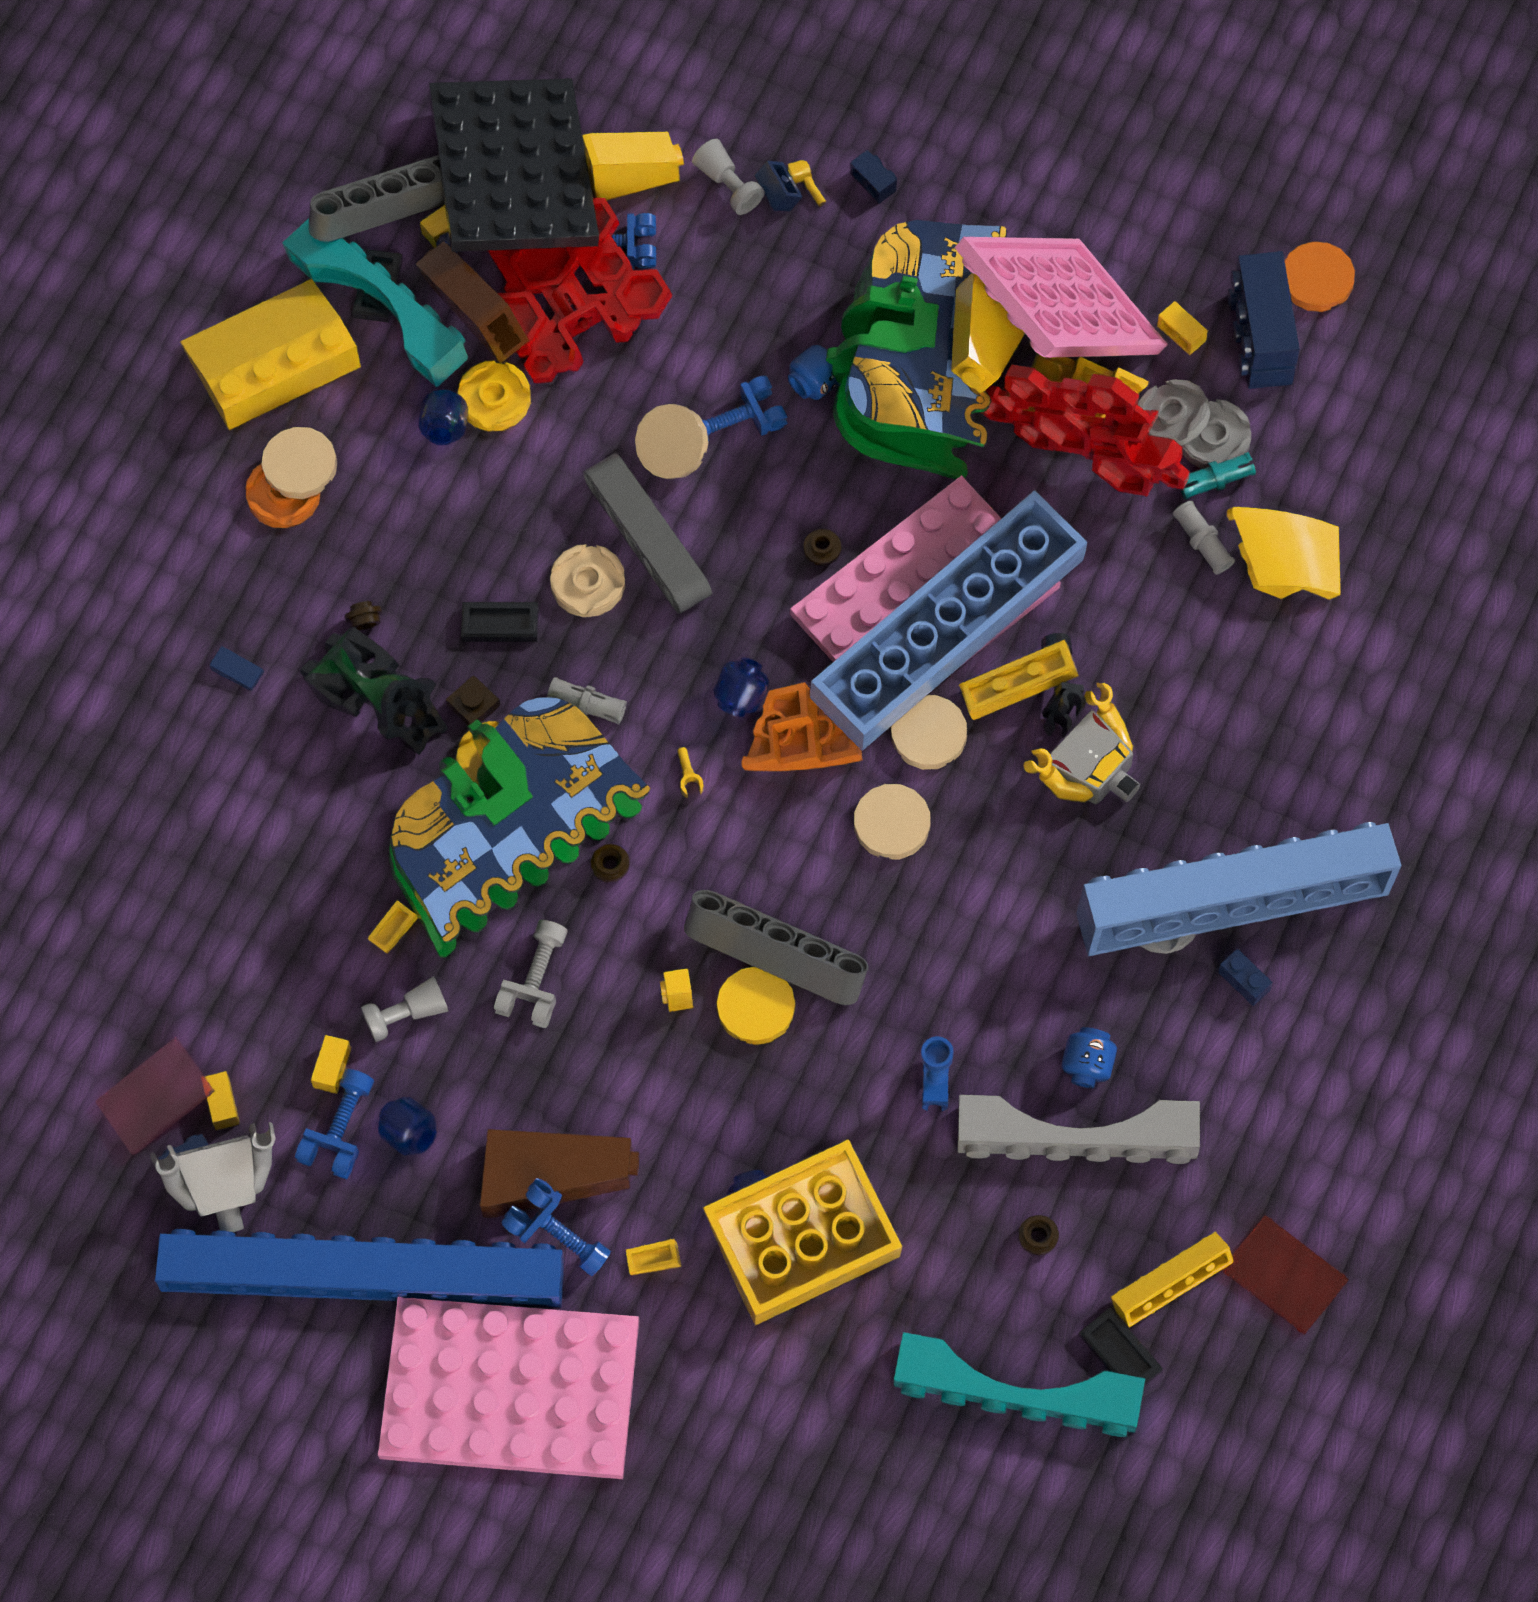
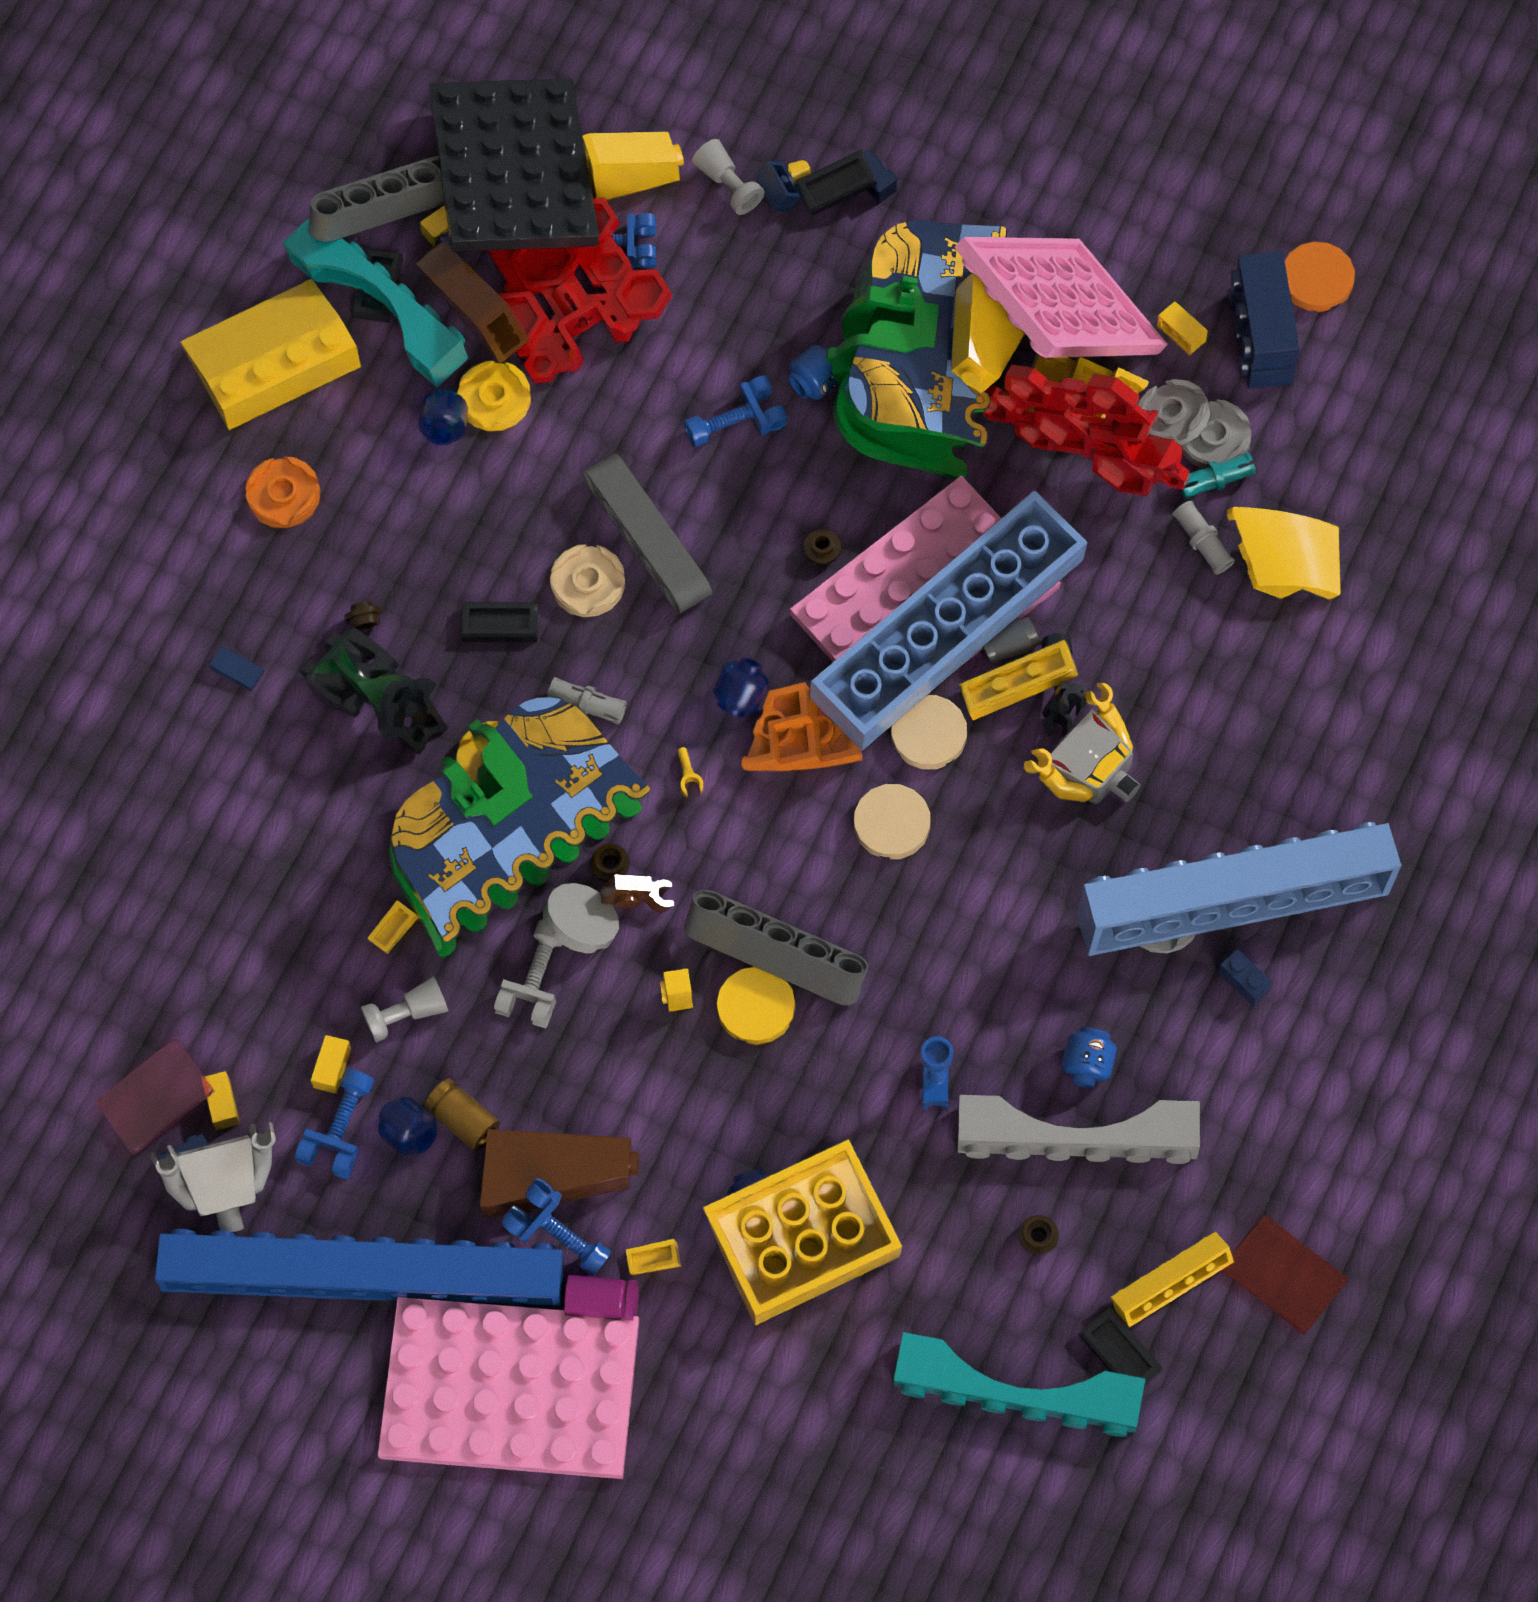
tan tile [261,427,337,499] -> none
dark brown plate [446,675,501,725] -> none
tan tile [635,404,708,479] -> none
none -> pearl gold piece [424,1078,500,1152]
none -> light grey tile [543,883,619,954]
none -> magenta piece [565,1275,639,1321]
none -> reddish brown plate [600,875,674,913]
none -> black tile [796,149,878,216]
none -> dark grey cone [983,617,1041,664]

